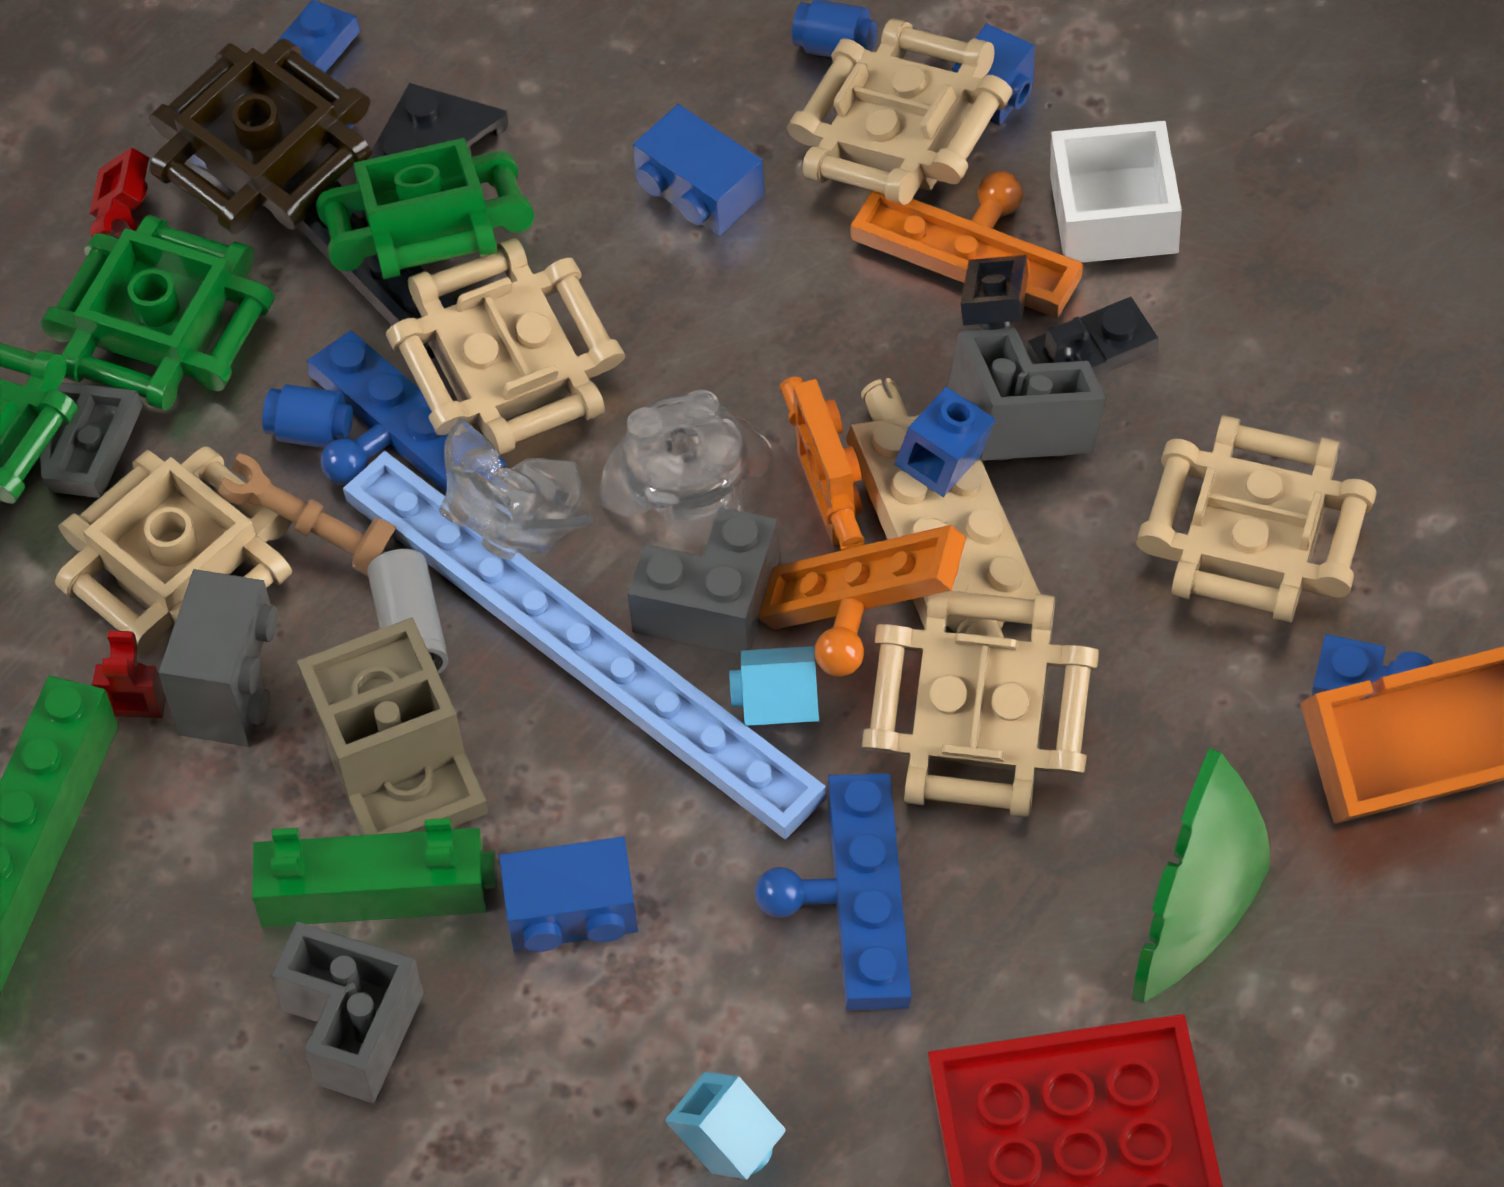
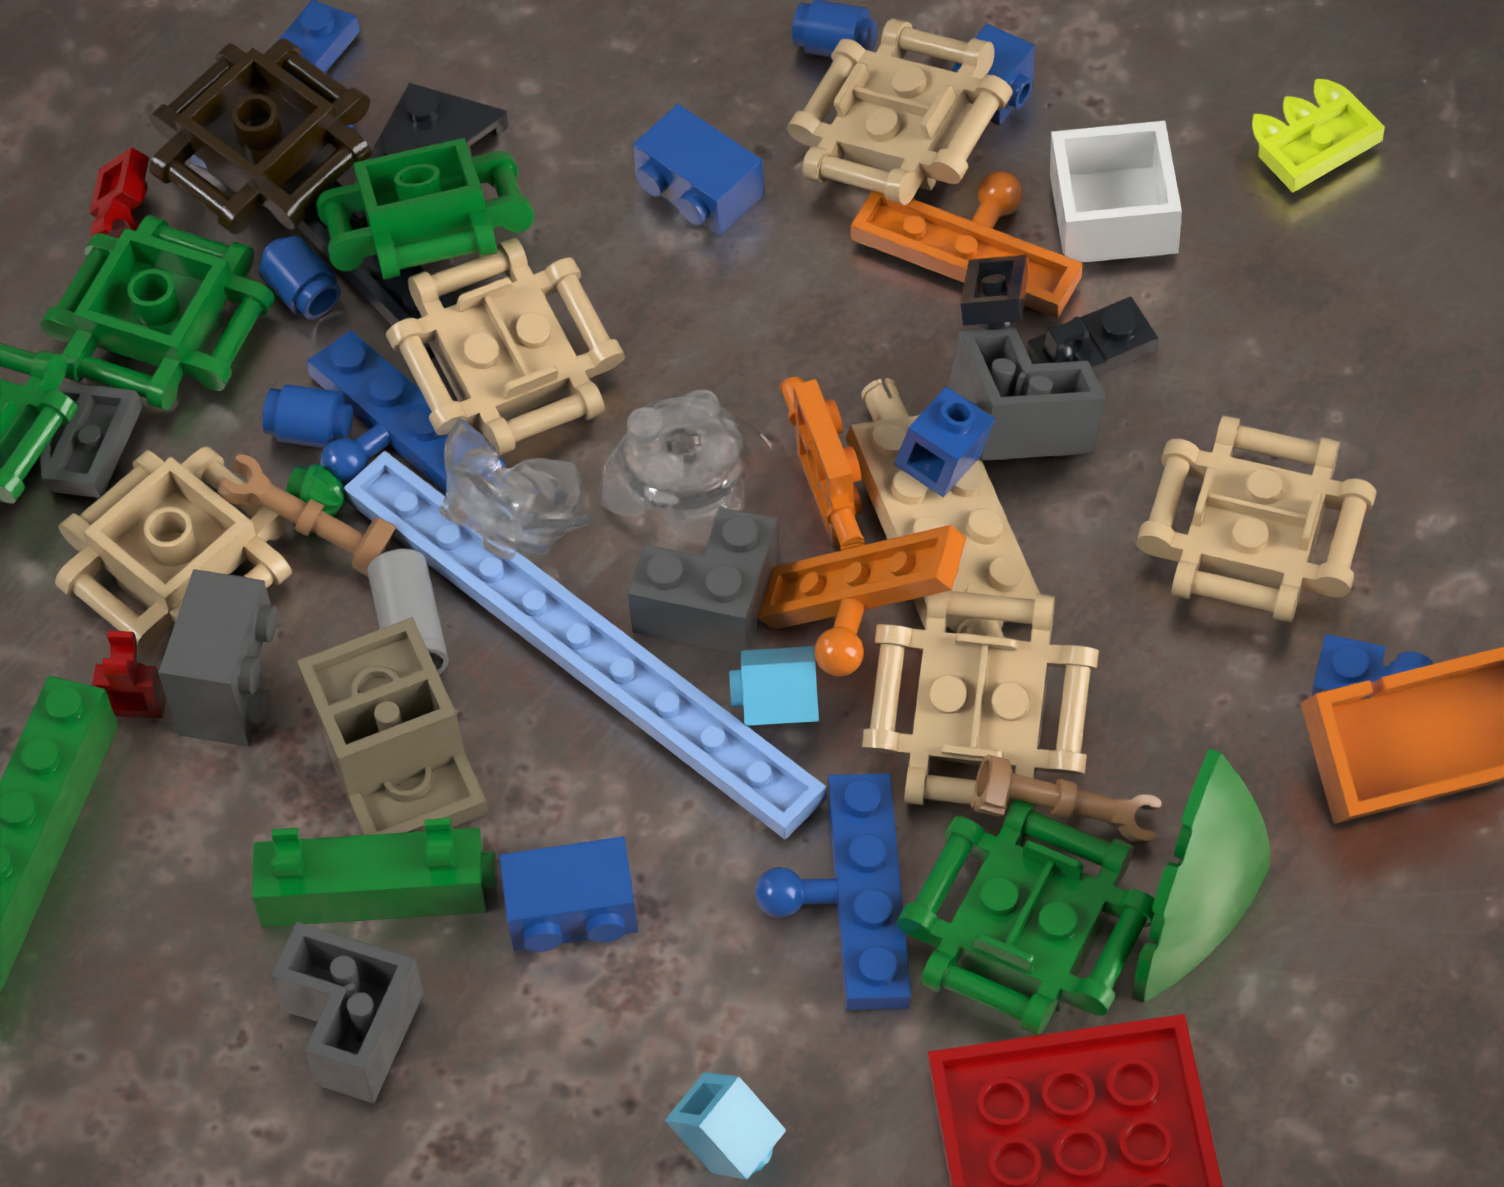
none -> blue brick [259,236,341,320]
none -> green plate [286,464,345,517]
none -> green brick [897,800,1155,1036]
none -> medium nougat piece [971,754,1162,843]
none -> neon yellow plate [1252,79,1385,192]

